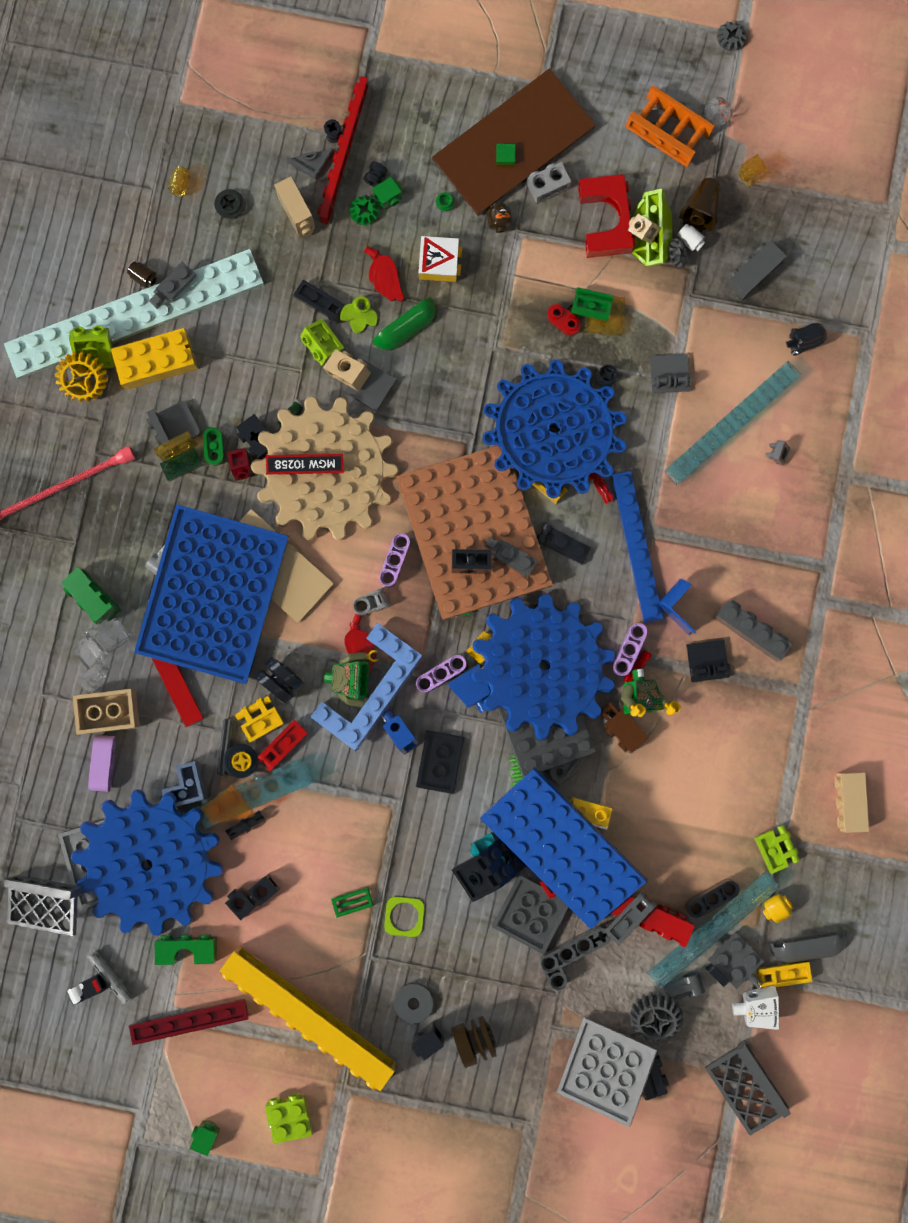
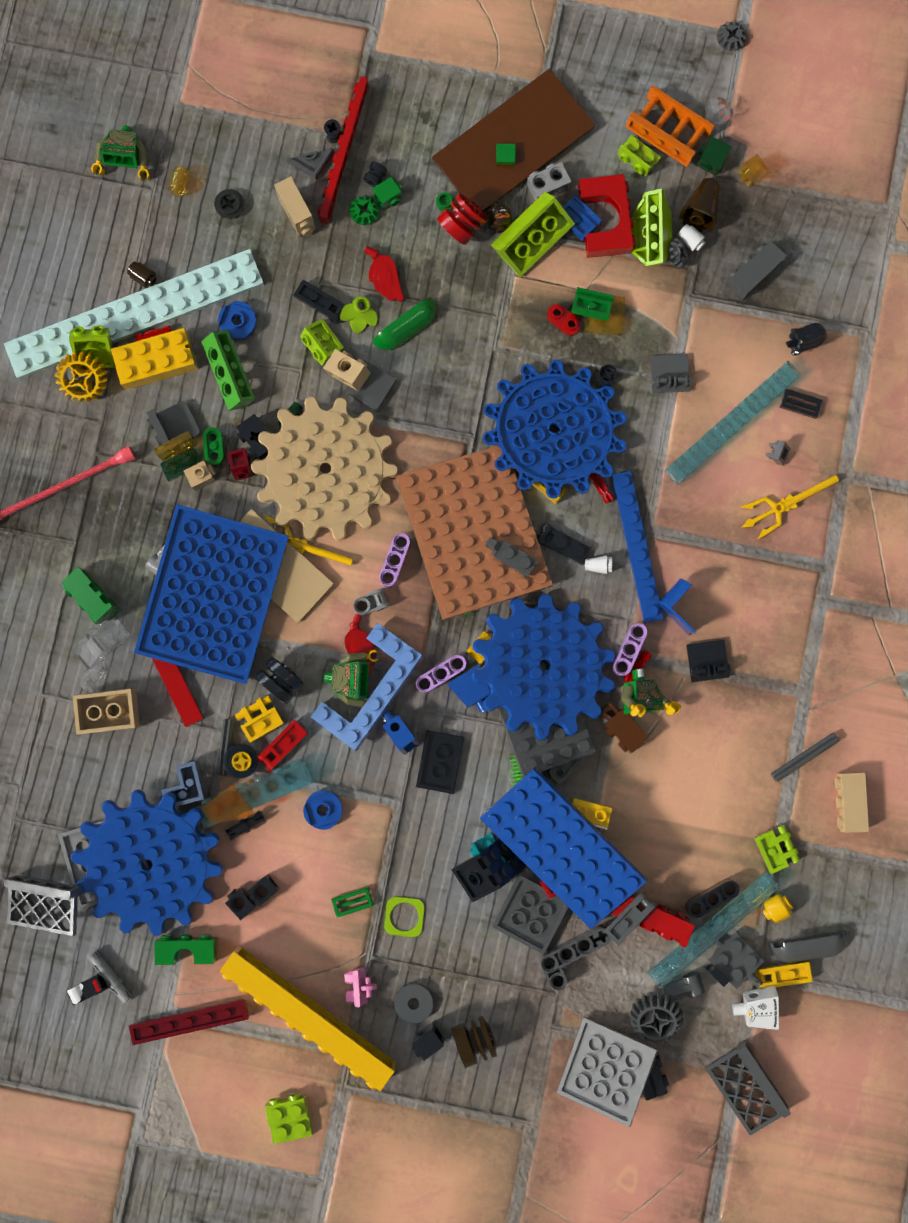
lavender beam [88,734,117,792] -> none
dark grey hinge [149,261,197,309] -> none
green brick [189,1121,220,1157] -> none
tile [266,454,344,475] -> none
piece [419,236,462,282] -> none
black brick [451,549,491,574] -> none
tan brick [628,214,661,244] -> none
dark grey brick [713,600,792,662] -> none
none -> torso [91,125,150,181]
none -> red axle [135,325,172,341]
none -> tan brick [184,461,216,491]
none -> bright green brick [201,330,255,411]
none -> blue plate [218,301,257,340]
none -> yellow piece [262,514,353,566]
none -> blue plate [303,790,343,830]
none -> bright pink hips [345,967,377,1007]
none -> red wheel [437,193,488,245]
none -> lime slope [491,192,575,277]
none -> blue plate [563,195,602,242]
none -> white cone [585,555,613,574]
none -> lime bracket [617,135,661,177]
none -> dark green head [696,136,731,175]
none -> yellow piece [739,475,839,541]
none -> dark grey axle [771,733,839,782]
none -> black tile [779,389,822,419]

